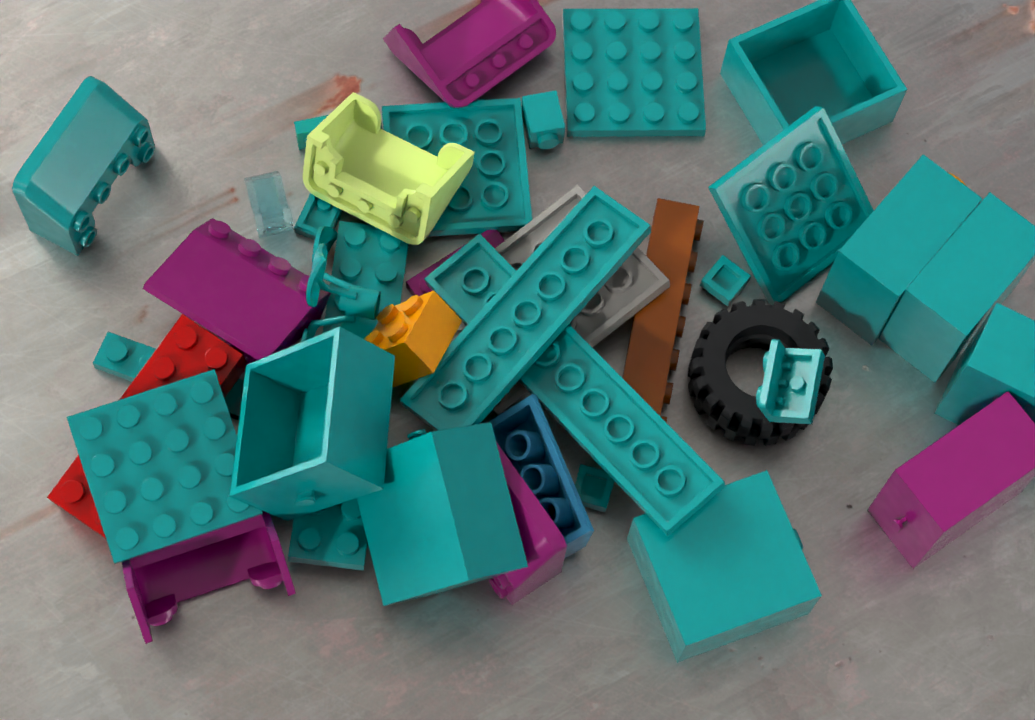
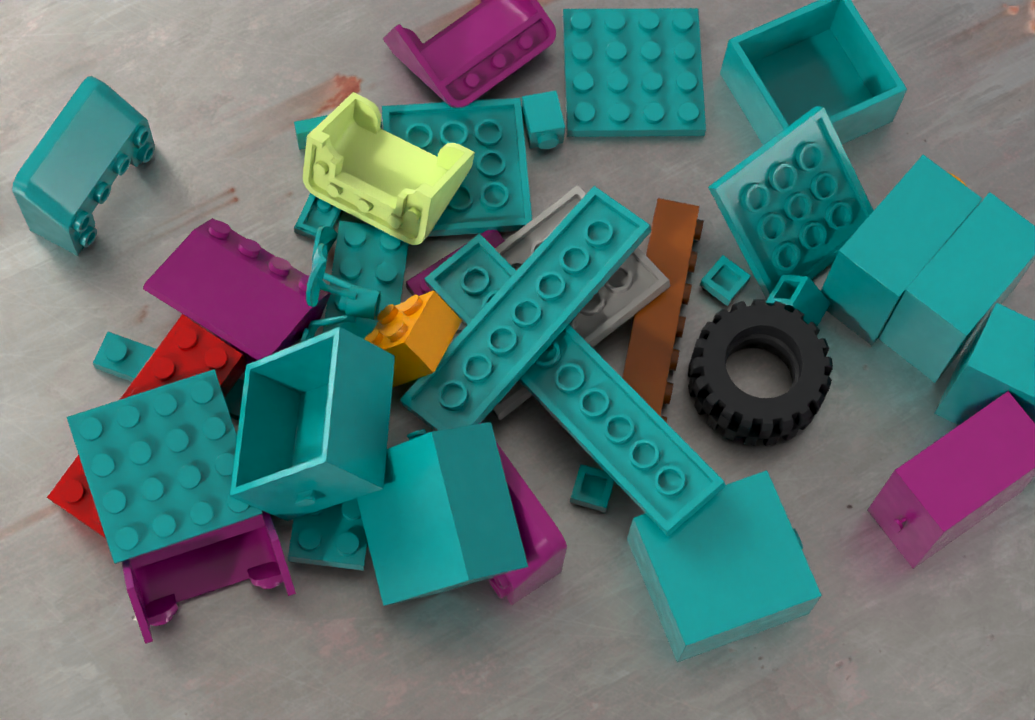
clear light blue brick [244,171,294,238] -> none
dark azure slope [489,394,594,558] -> none
teal bracket [756,339,825,424] -> none
none -> teal brick [766,274,831,326]

